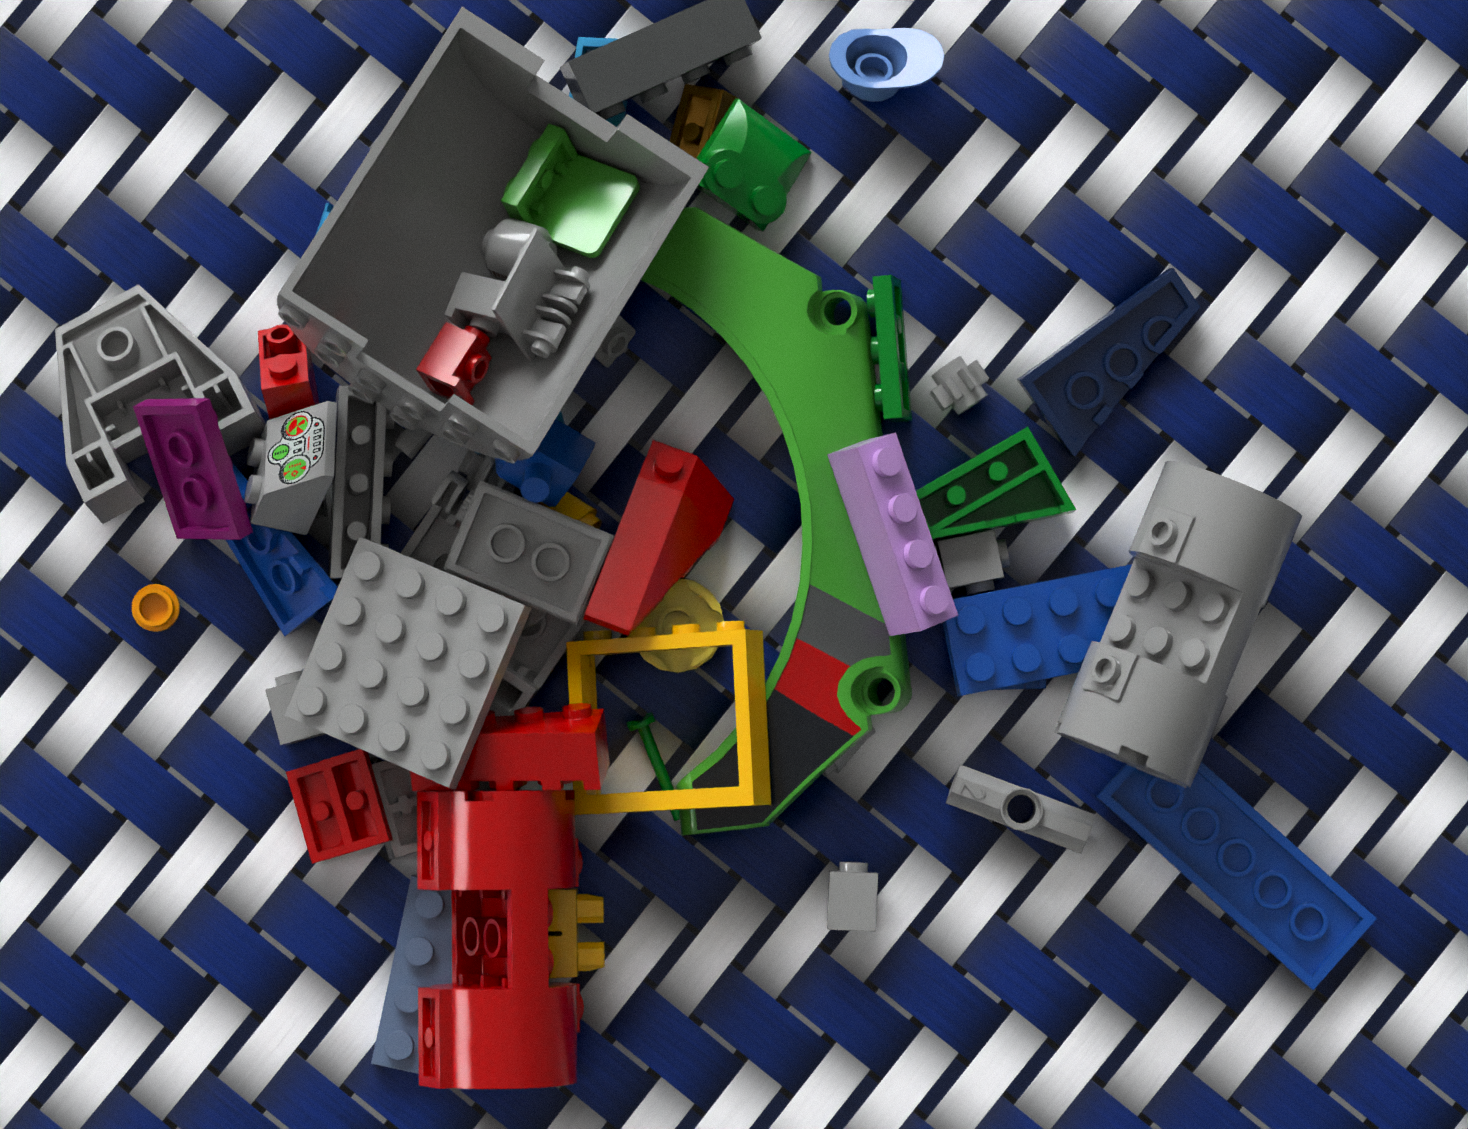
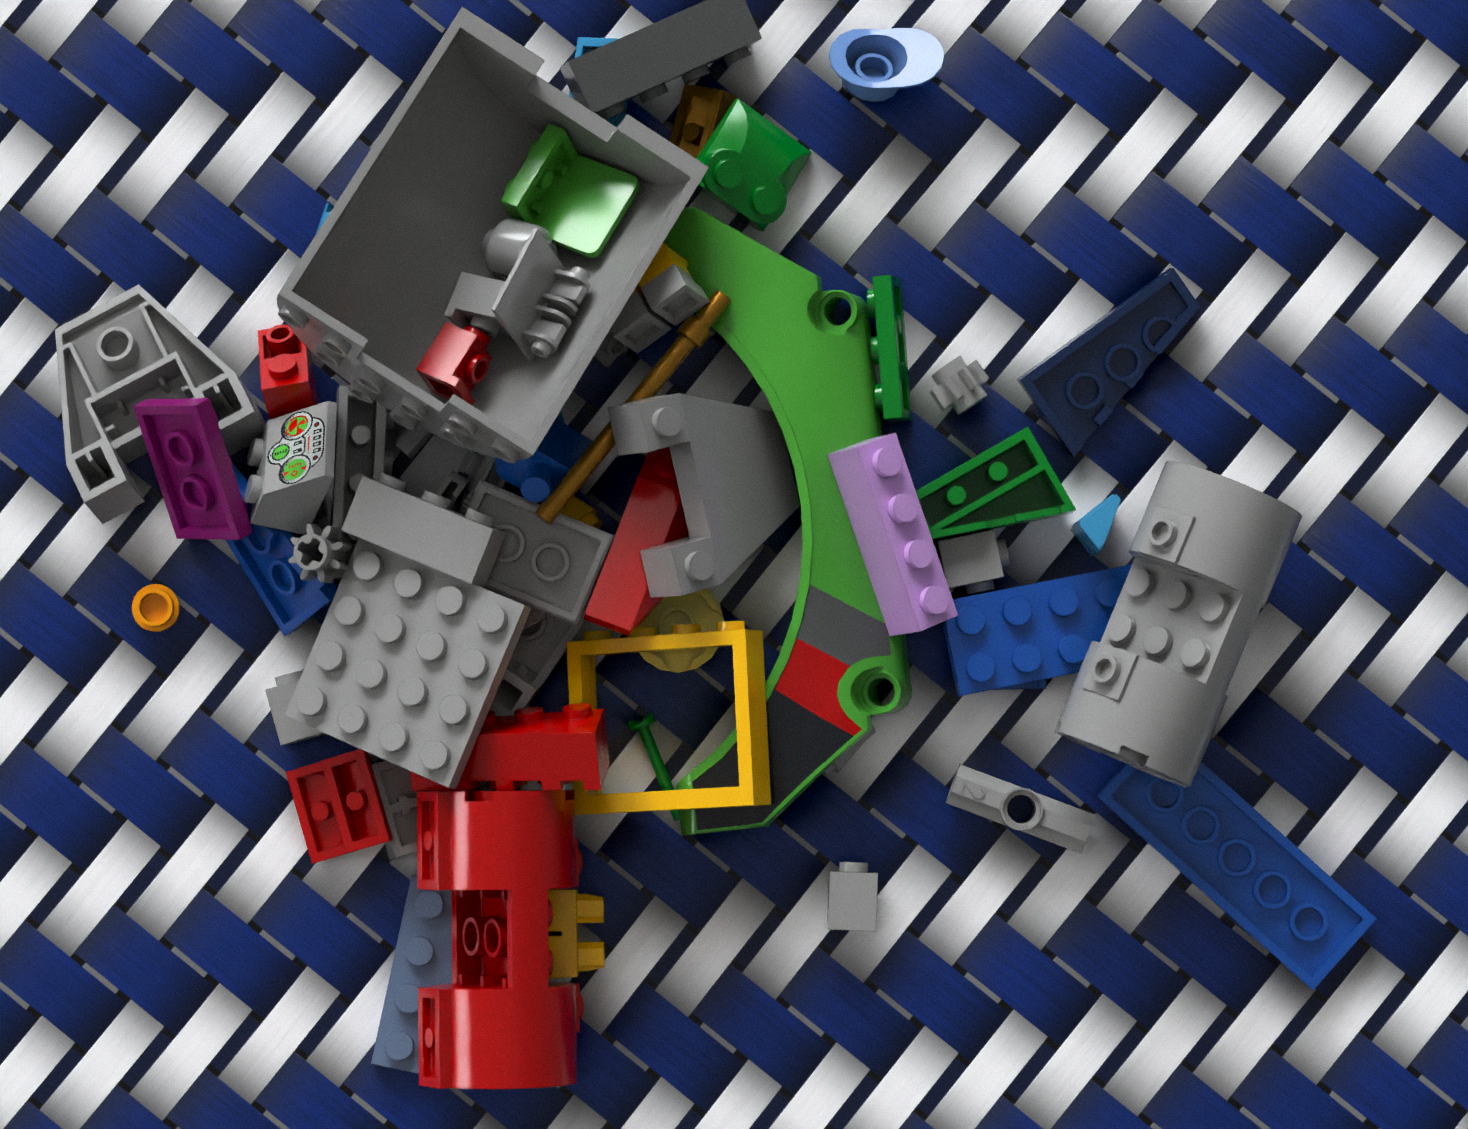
none -> light grey gear [288,523,352,584]
none -> light grey brick [341,472,507,587]
none -> pearl gold bar [535,290,731,525]
none -> light grey wedge [608,393,800,598]
none -> light grey hips [610,242,710,353]
none -> dark azure slope [1070,494,1121,556]

